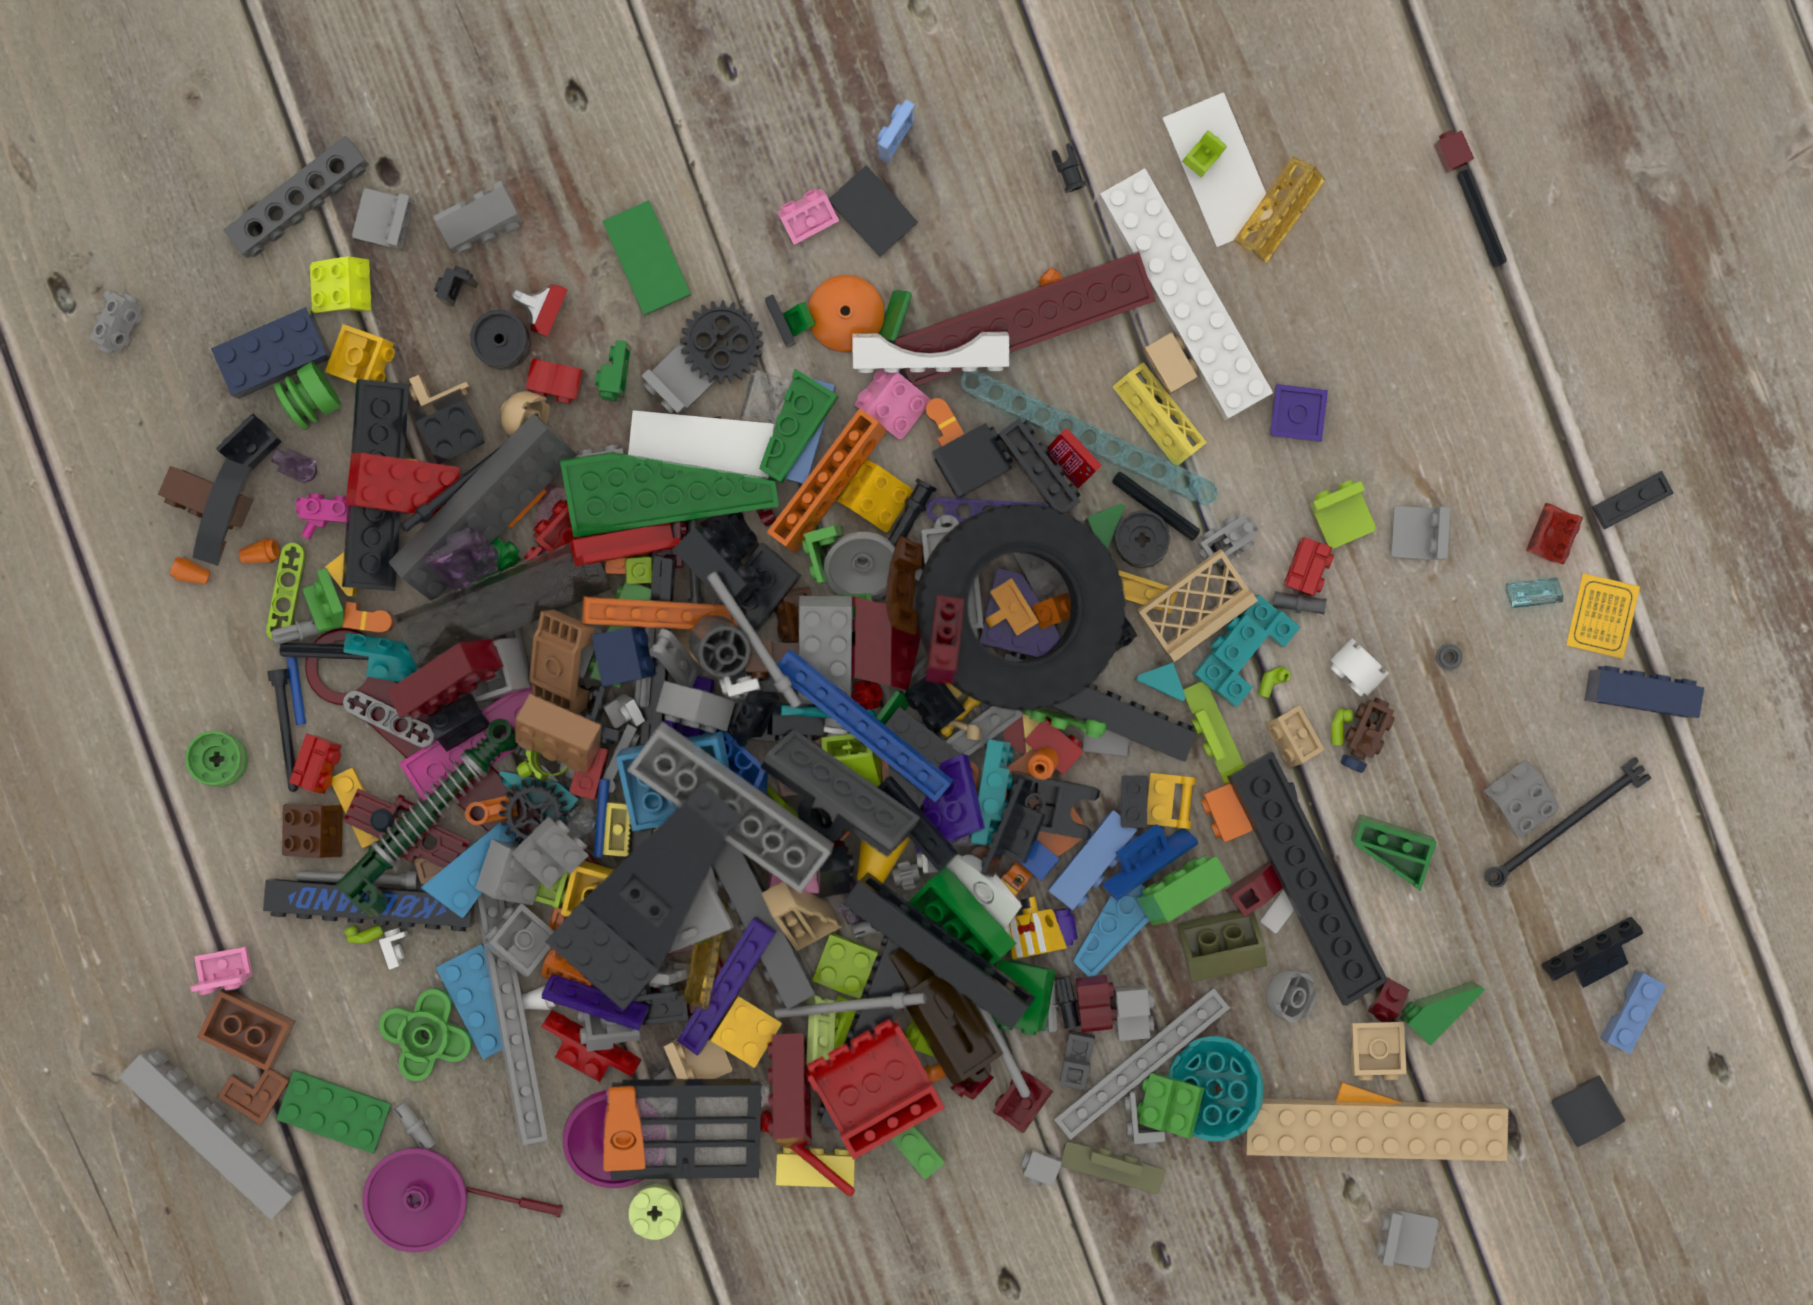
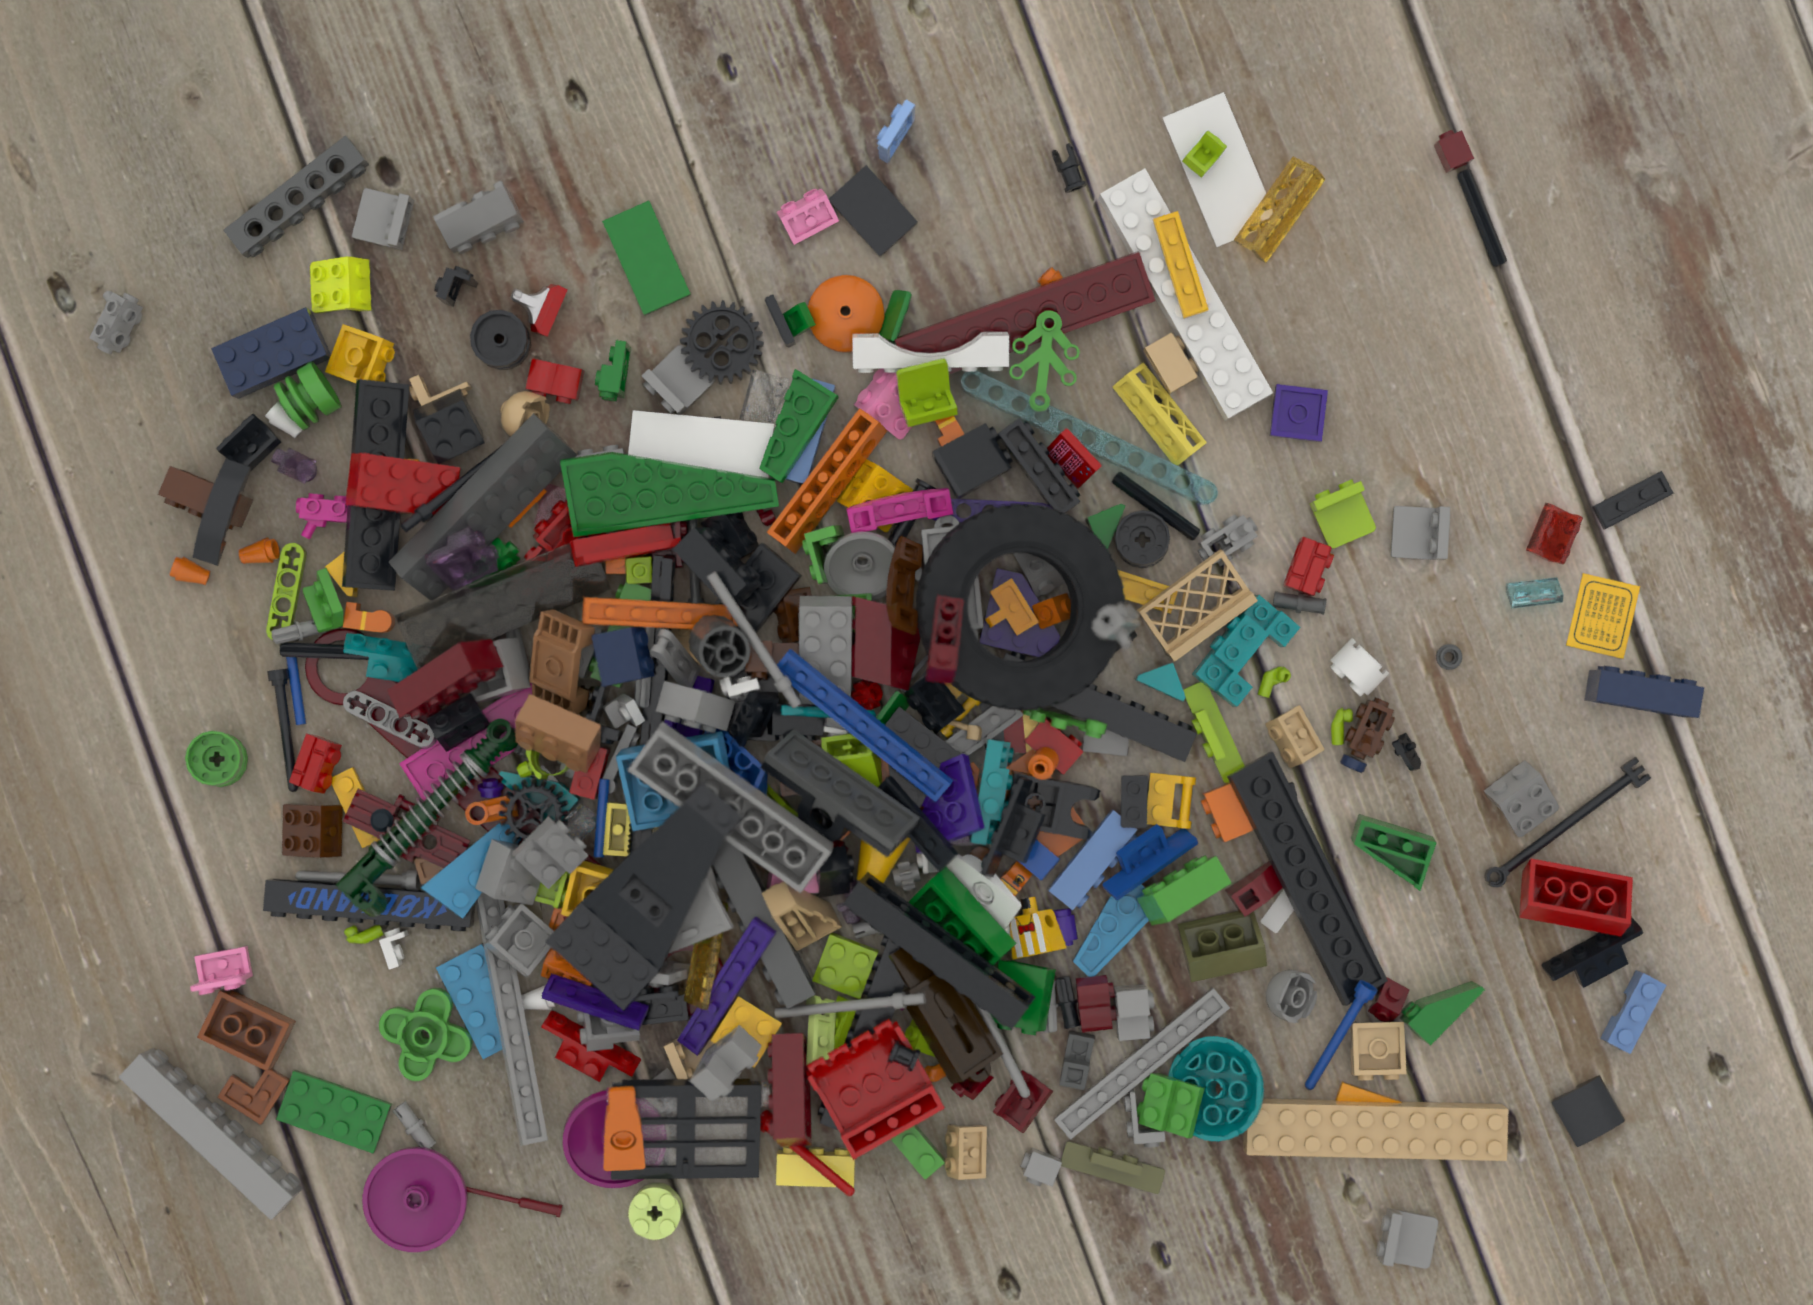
none -> white cone [265,401,302,439]
none -> dark purple plate [477,778,504,798]
none -> light grey brick [690,1025,761,1102]
none -> dark pink slope [846,488,953,533]
none -> black bush [887,1040,920,1072]
none -> lime bracket [896,358,958,427]
none -> tan bracket [945,1124,987,1180]
none -> bright green plant [1009,311,1080,412]
none -> light grey brick [1092,603,1141,649]
none -> yellow tile [1153,211,1209,319]
none -> blue piece [1305,980,1378,1090]
none -> black piece [1392,733,1421,771]
none -> red brick [1519,858,1633,936]

